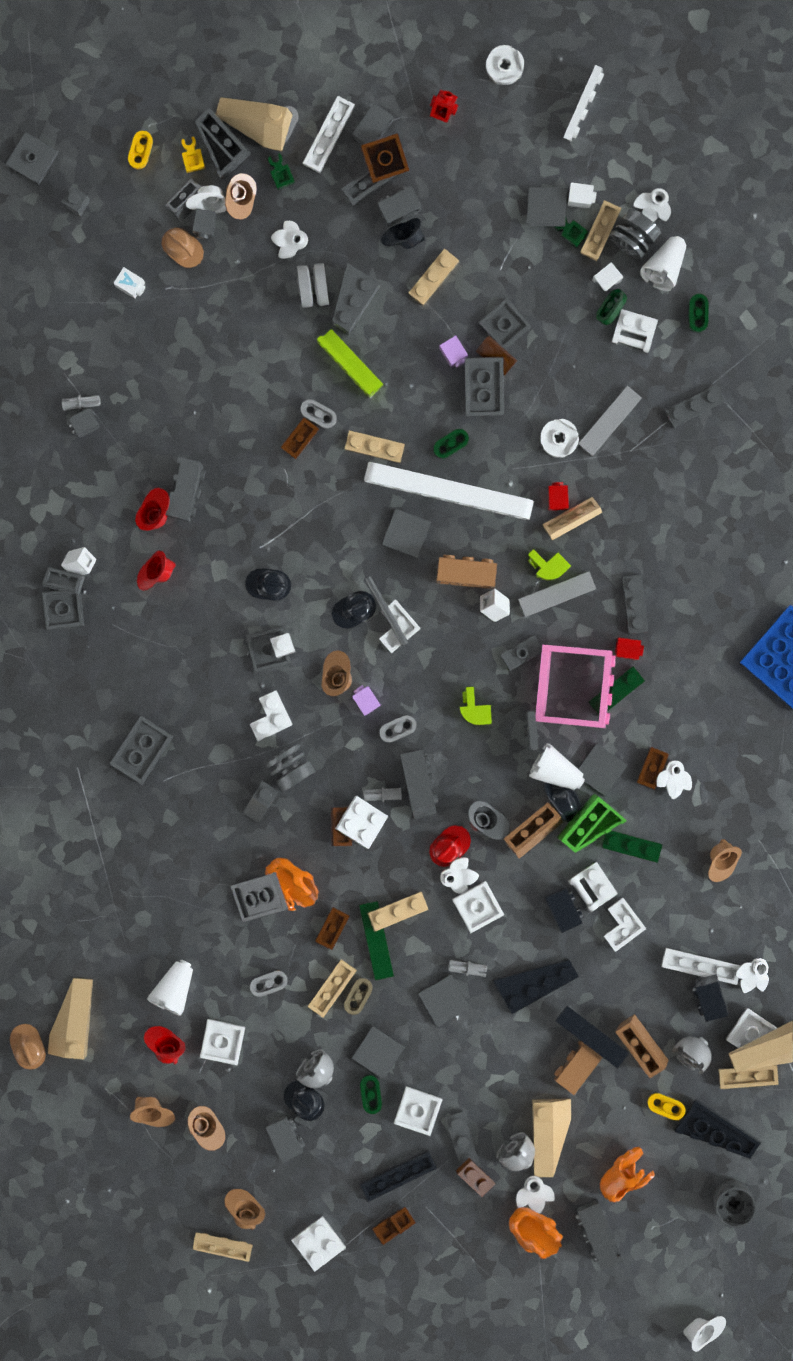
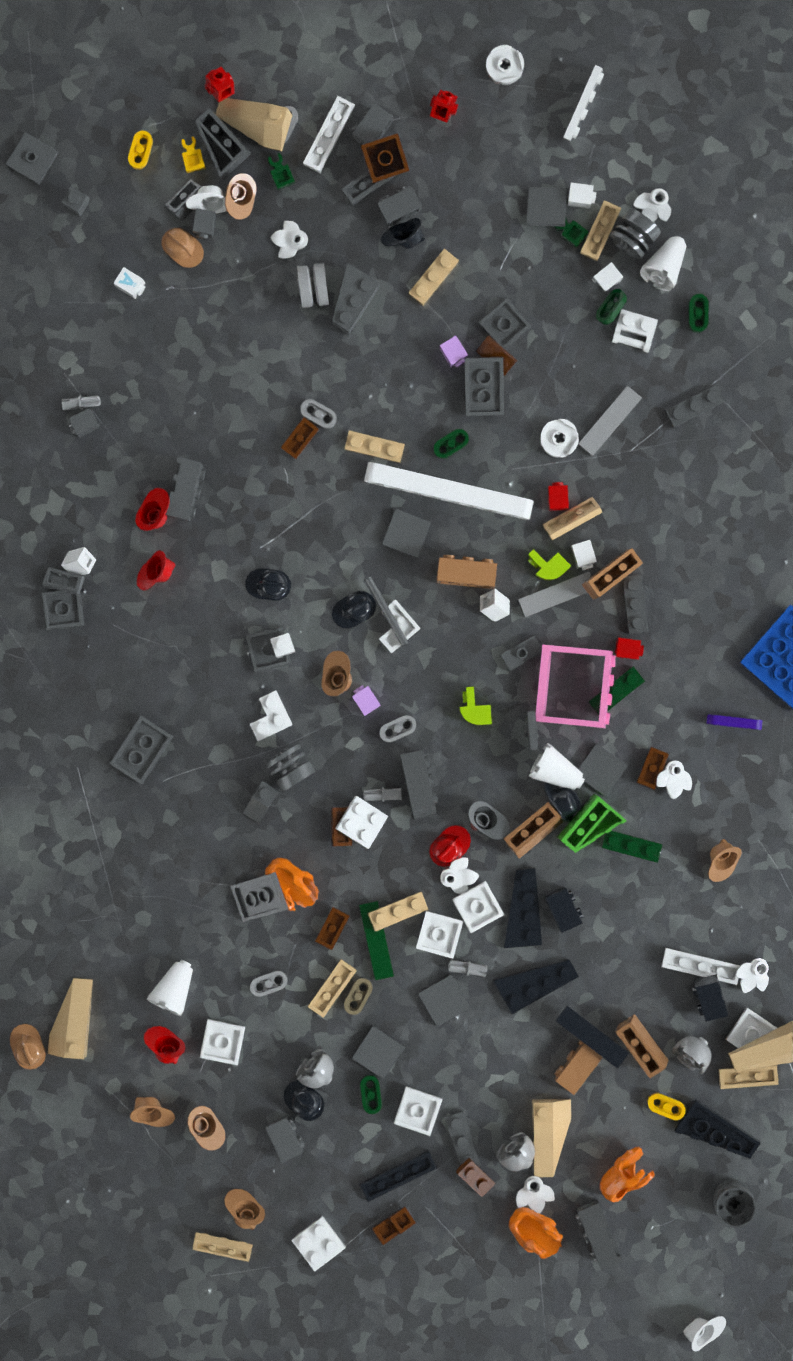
lime fence [317,329,383,398] -> none
white plate [568,862,618,913] -> none
white plate [604,897,646,952] -> none
none -> red brick [205,67,234,102]
none -> white plate [416,911,463,958]
none -> black wing [504,868,542,948]
none -> white brick [570,540,597,570]
none -> medium nougat brick [582,548,643,600]
none -> dark purple beam [706,714,763,730]

